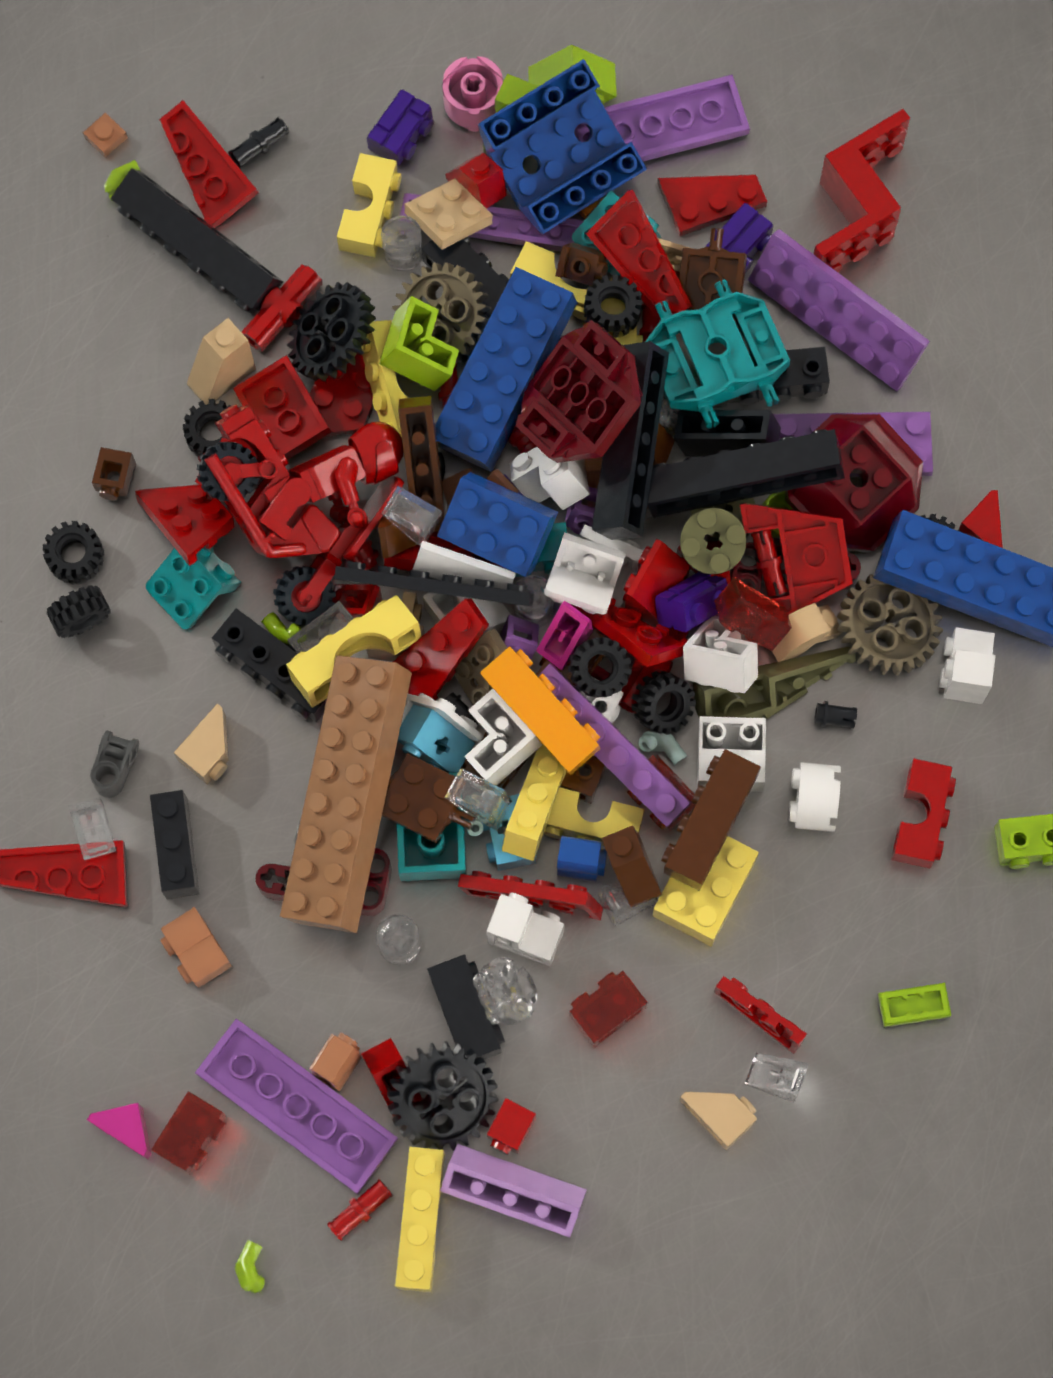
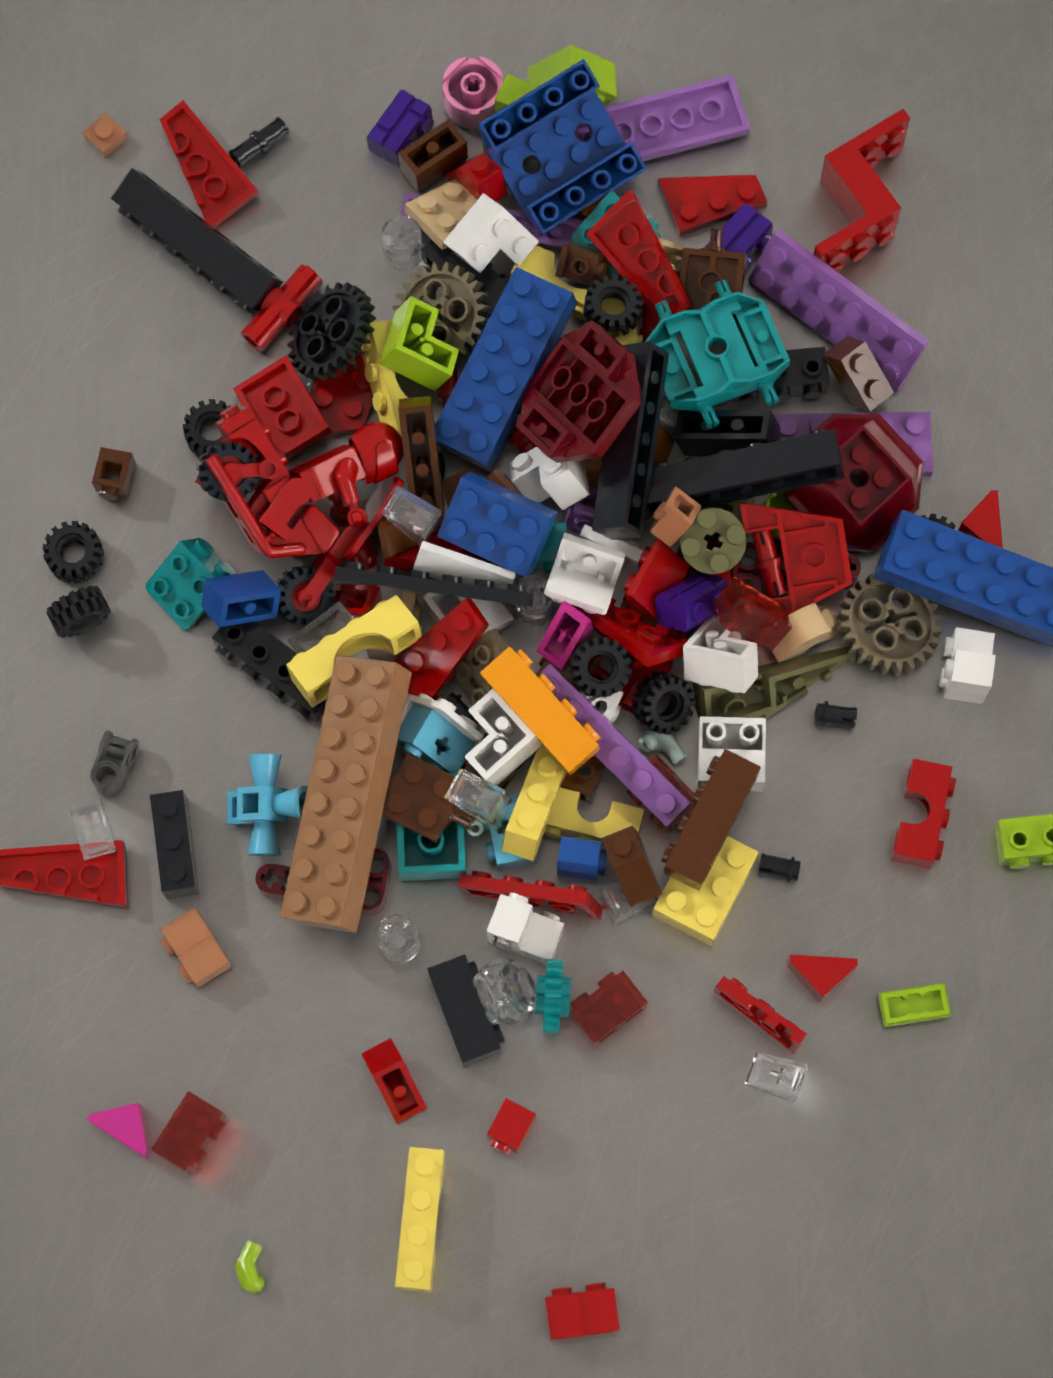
lime arm [104,160,141,200] -> none
red wing [135,485,235,565] -> none
tan slope [174,704,229,784] -> none
tan slope [187,318,256,405] -> none
medium lavender plate [195,1019,399,1195] -> none
lime arm [261,612,305,646] -> none
nougat brick [309,1032,362,1092] -> none
red pin [327,1179,393,1241] -> none
light yellow arch [337,153,402,258] -> none
black gear [387,1041,498,1151] -> none
lavender brick [440,1144,587,1237] -> none
medium lavender brick [500,615,539,660] -> none
tan slope [679,1092,757,1150] -> none
white brick [788,762,841,832] -> none
none -> blue brick [201,570,281,627]
none -> medium azure brick [227,754,308,856]
none -> reddish brown brick [398,119,468,192]
none -> white brick [443,193,539,273]
none -> teal gear [535,959,571,1033]
none -> red brick [545,1282,620,1341]
none -> nougat brick [650,487,702,547]
none -> black pin [758,853,801,883]
none -> red slope [787,955,858,1002]
none -> brick [823,336,894,412]

